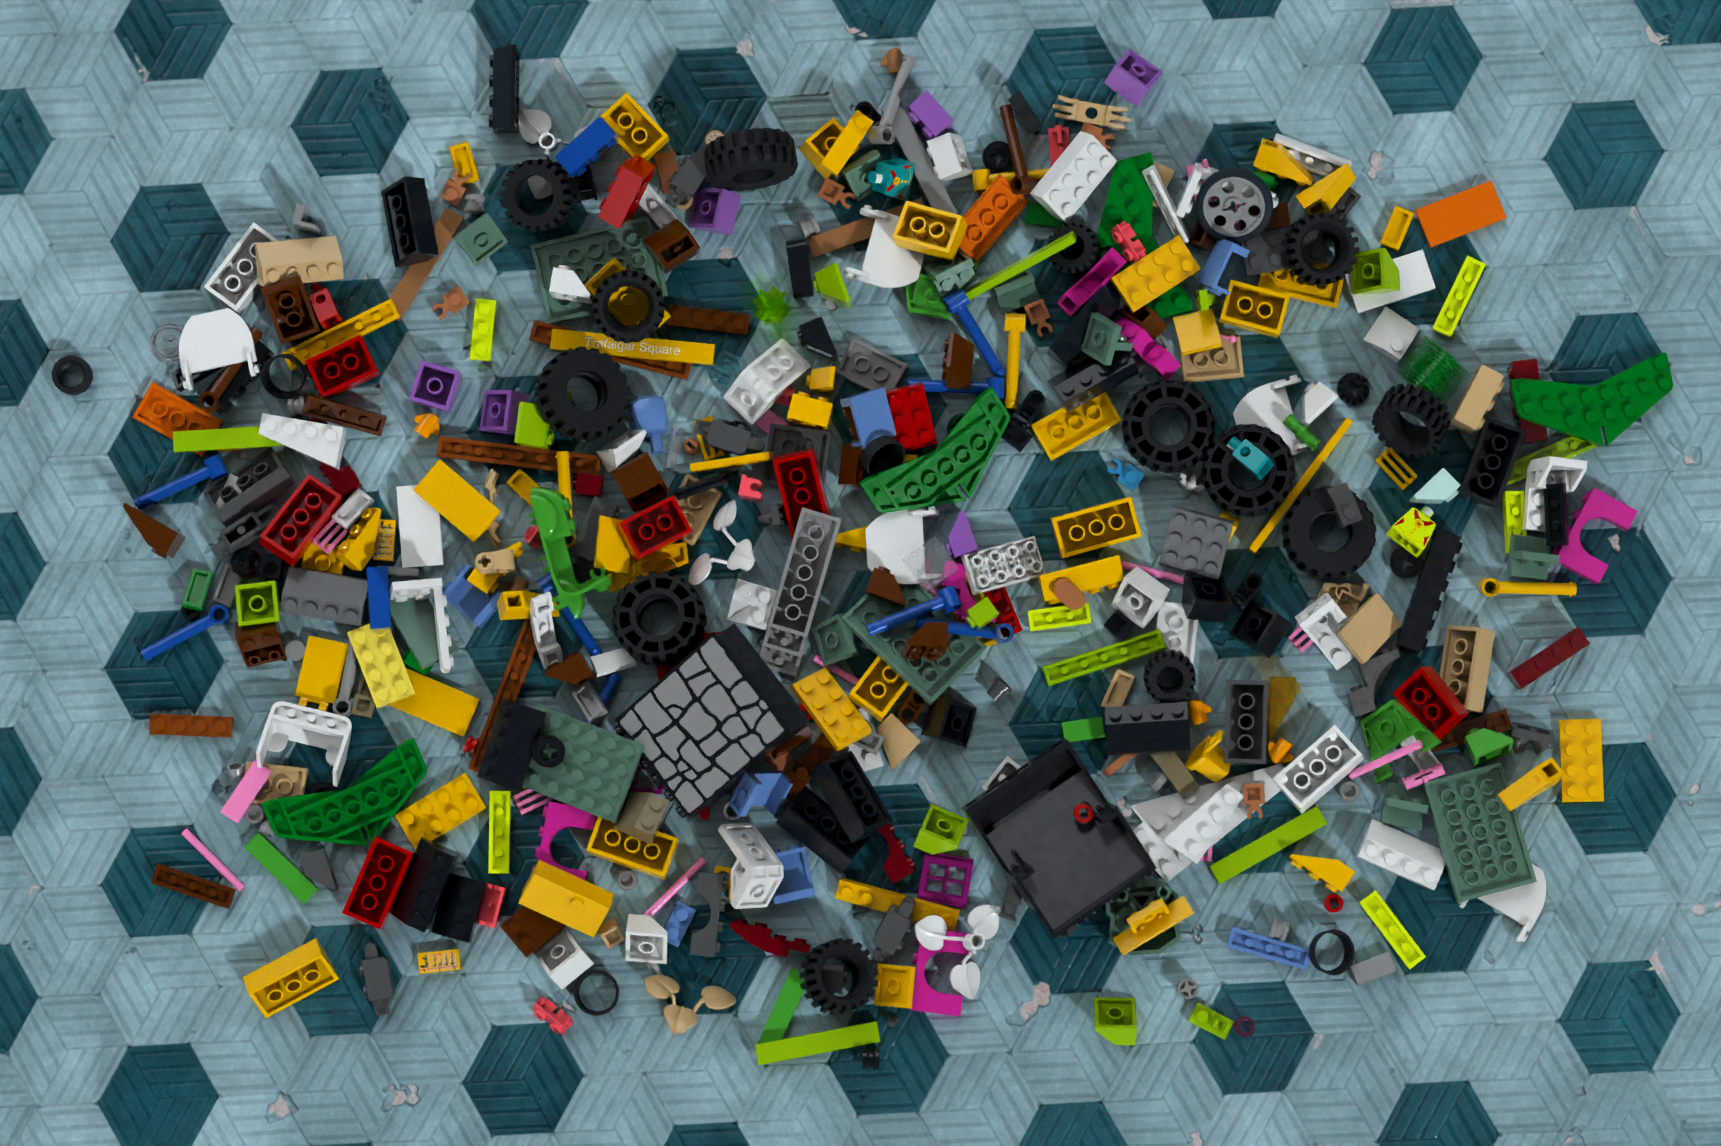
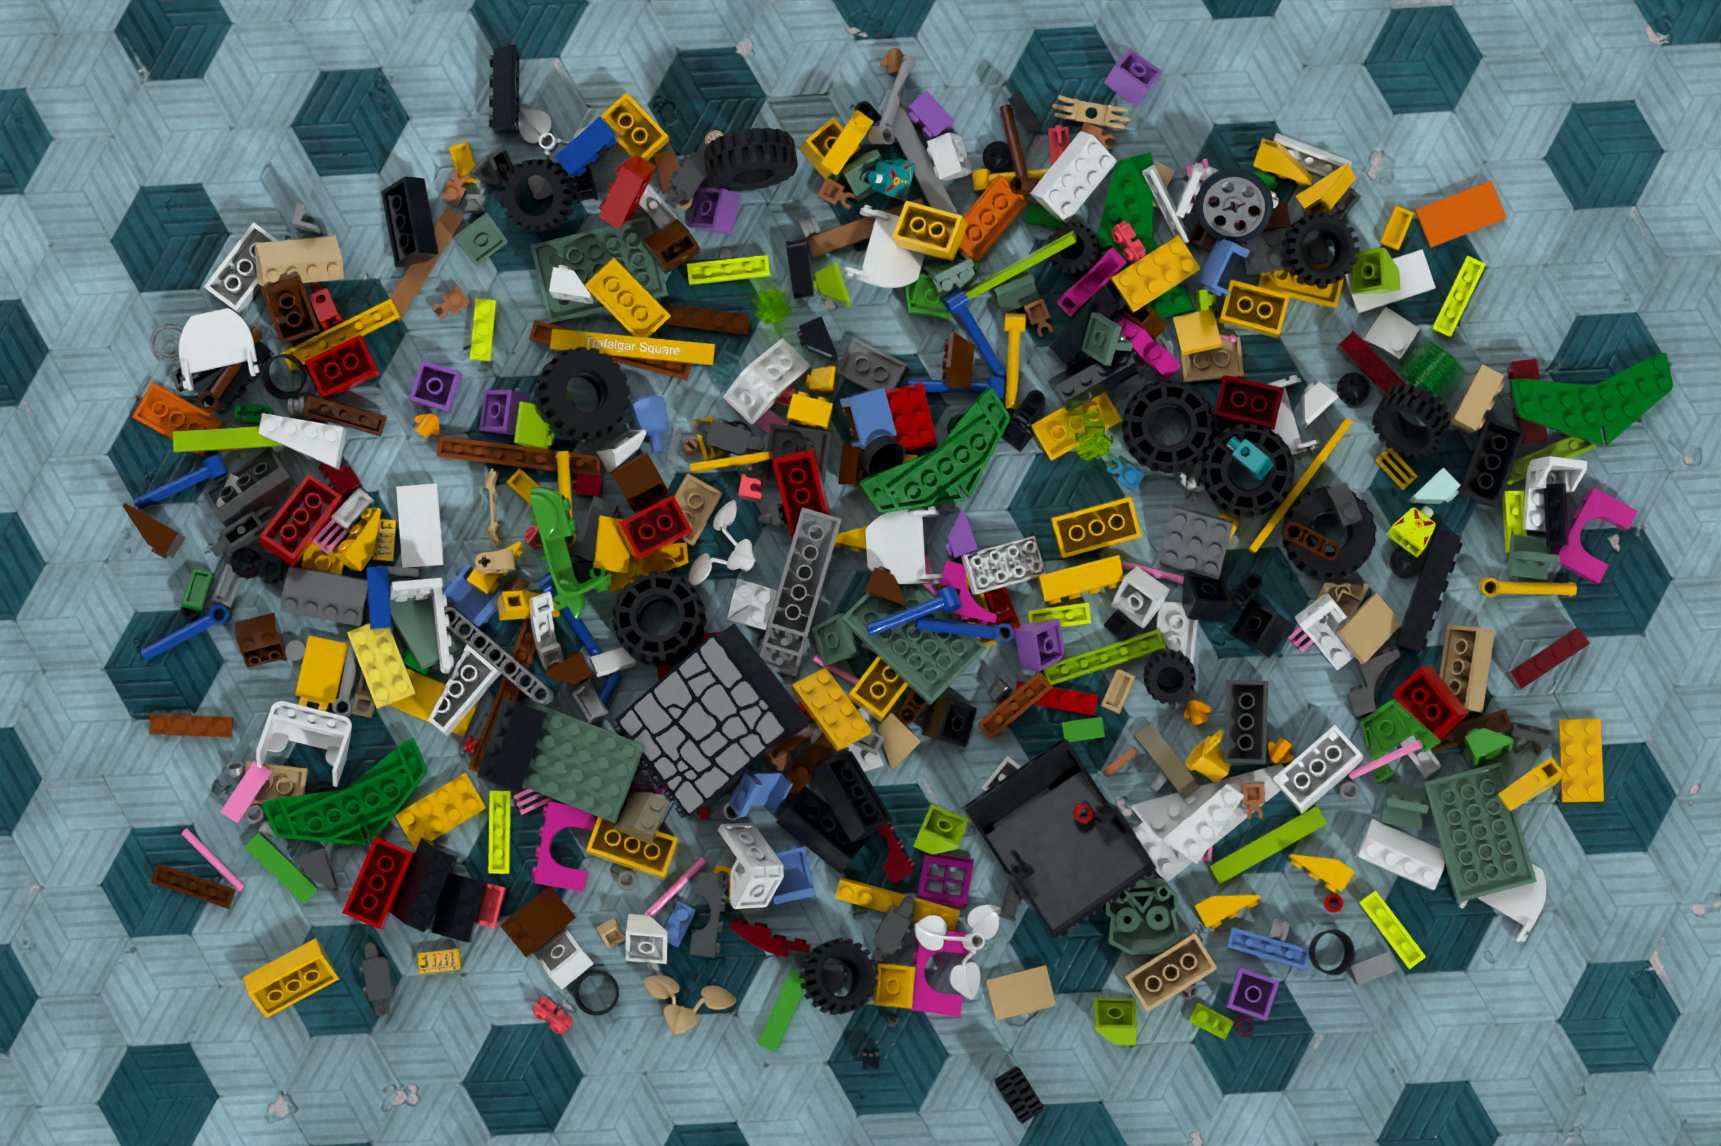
black tyre [52,355,93,395] -> none
lime slope [235,581,281,627] -> none
yellow tile [413,459,502,543] -> none
yellow brick [518,860,614,938] -> none
black gear [532,735,565,768] -> none
black tyre [592,270,665,344] -> none
black axle [674,471,733,500] -> none
lime tile [754,1021,881,1065] -> none
reddish brown slope [901,622,949,660] -> none
clear tile [902,536,960,593] -> none
lime brick [965,597,999,631] -> none
nougat tile [1053,578,1086,610] -> none
black slope [1105,702,1191,755] -> none
yellow bracket [1112,896,1194,956] -> none
clear yellow slope [1267,676,1300,739] -> none
bright green pin [1282,414,1321,451] -> none
bright pink pin [1402,763,1445,791] -> none
none -> green beam [234,404,274,424]
none -> white wedge [428,645,501,736]
none -> light grey beam [444,607,554,705]
none -> dark grey slope [470,145,514,189]
none -> neon yellow plate [687,255,770,285]
none -> dark orange plate [977,671,1053,740]
none -> tan tile [986,965,1056,1021]
none -> black tyre [995,1066,1044,1124]
none -> medium lavender slope [1015,619,1065,671]
none -> red plate [1015,681,1098,716]
none -> clear neon green piece [1075,411,1113,462]
none -> tan slope [1123,933,1218,1012]
none -> yellow slope [1193,895,1261,929]
none -> dark red brick [1214,375,1284,430]
none -> medium lavender brick [1225,967,1280,1021]
none -> reddish brown beam [1282,522,1340,561]
none -> dark red arch [1336,331,1406,396]

